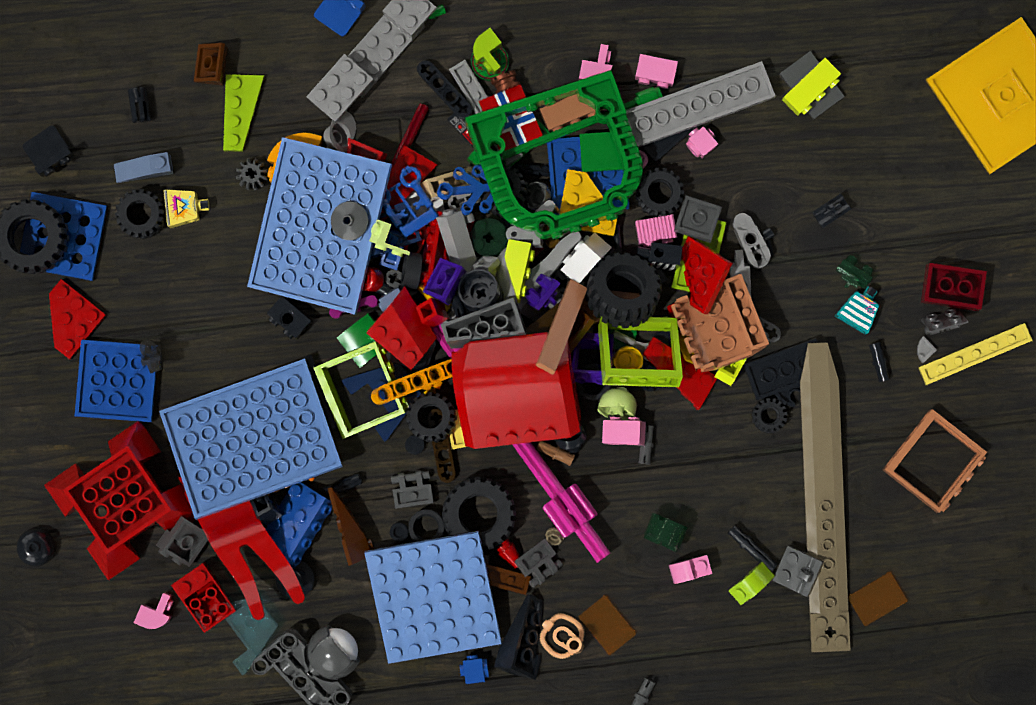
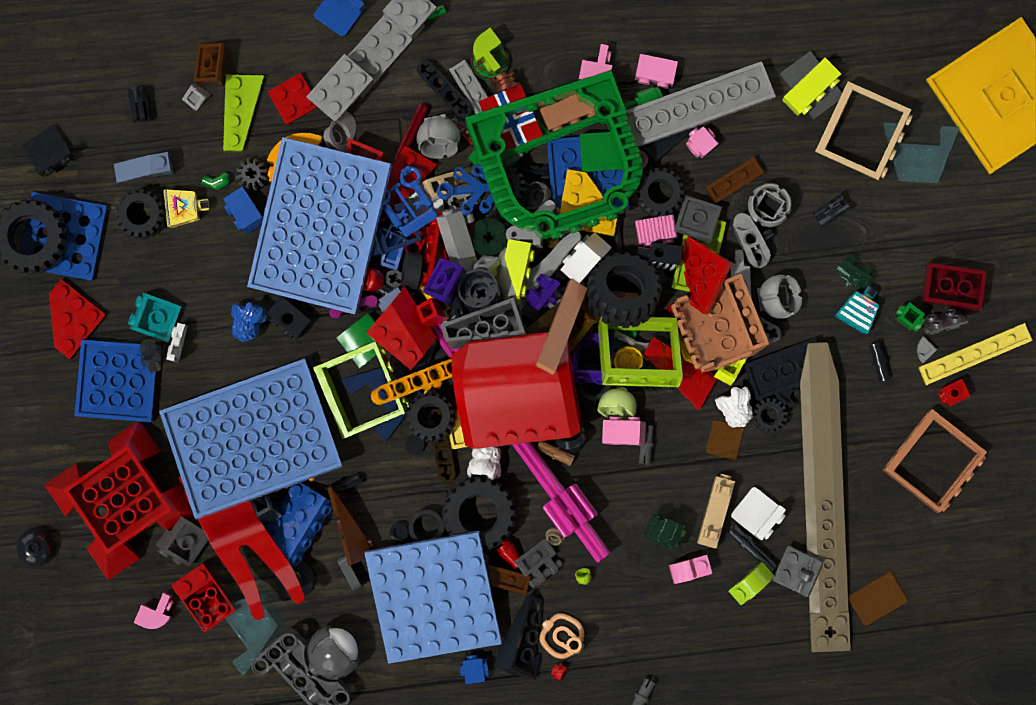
dark grey dish [331,202,369,240] -> none
yellowish green bracket [369,220,410,257] -> none
dark grey plate [391,470,434,509] -> none
clear orange piece [578,595,636,655] -> none
none -> teal plate [128,293,181,342]
none -> white wing [166,323,188,363]
none -> light grey slope [182,82,211,111]
none -> green arm [201,173,230,190]
none -> blue brick [223,186,263,235]
none -> blue hair [231,302,267,342]
none -> red plate [267,73,318,125]
none -> dark grey beam [337,555,362,591]
none -> light grey piece [417,114,460,159]
none -> white hair [467,446,501,480]
none -> red plate [551,663,568,681]
none -> lime hinge [575,568,591,585]
none -> tan brick [697,474,735,548]
none -> reddish brown plate [705,157,764,204]
none -> clear orange piece [705,420,744,460]
none -> white hair [715,387,753,427]
none -> white bracket [731,487,786,540]
none -> light grey piece [748,183,792,227]
none -> light grey piece [757,275,802,319]
none -> tan window [815,81,913,181]
none -> clear light blue wing [883,123,959,184]
none -> green brick [895,303,926,332]
none -> red brick [938,379,970,407]

